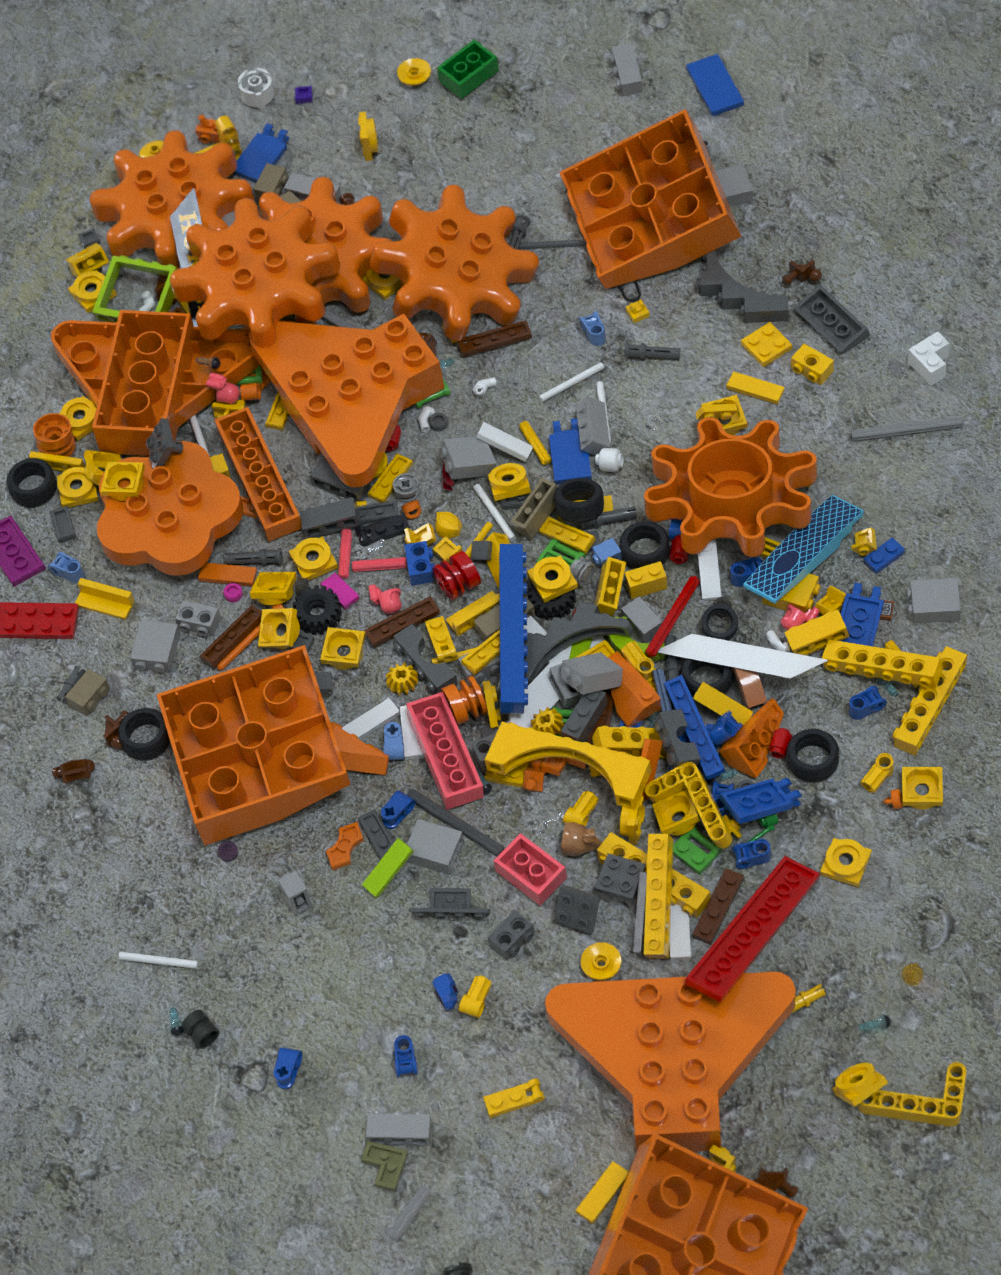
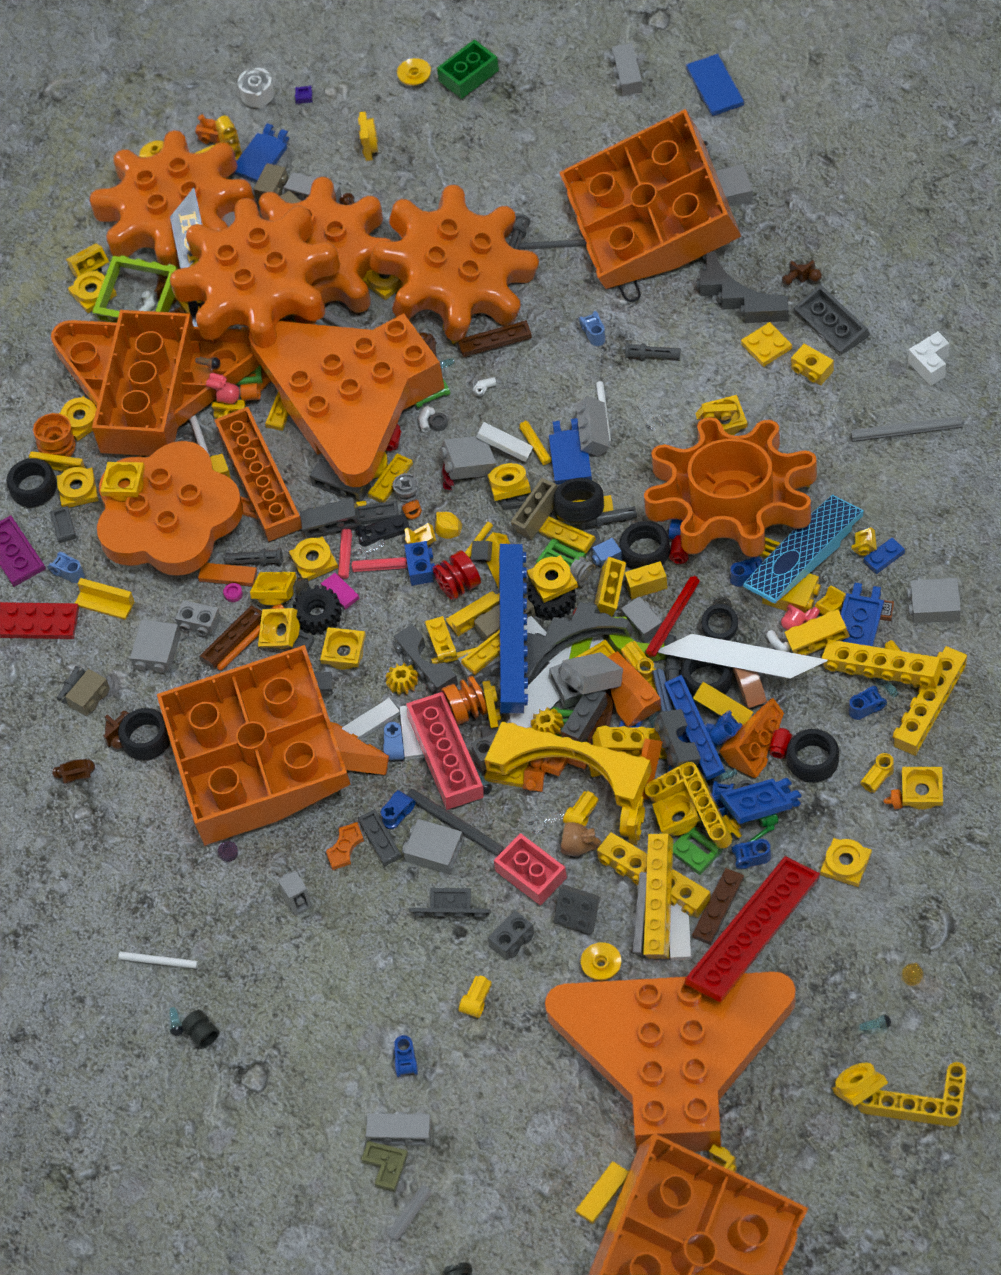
dark grey tile [78,228,101,249] -> none
yellow piece [84,450,121,485] -> none
dark grey plate [146,418,183,468] -> none
blue piece [273,1047,302,1089] -> none
lime tile [362,838,414,898] -> none
reddish brown plate [364,596,440,648] -> none
coral piece [368,585,402,614] -> none
blue rock [432,973,459,1010] -> none
yellow bracket [433,536,462,564] -> none
white bar [473,484,516,541] -> none
yellow plate [483,1078,545,1118] -> none
white bar [539,362,604,402] -> none
dark grey plate [594,853,646,902] -> none
white head [595,448,624,472] -> none
yellow tile [625,299,650,323] -> none
white slope [697,539,721,601] -> none
yellow tile [726,371,785,405] -> none
reddish brown piece [753,1168,798,1198] -> none
yellow pin [791,984,826,1014] -> none

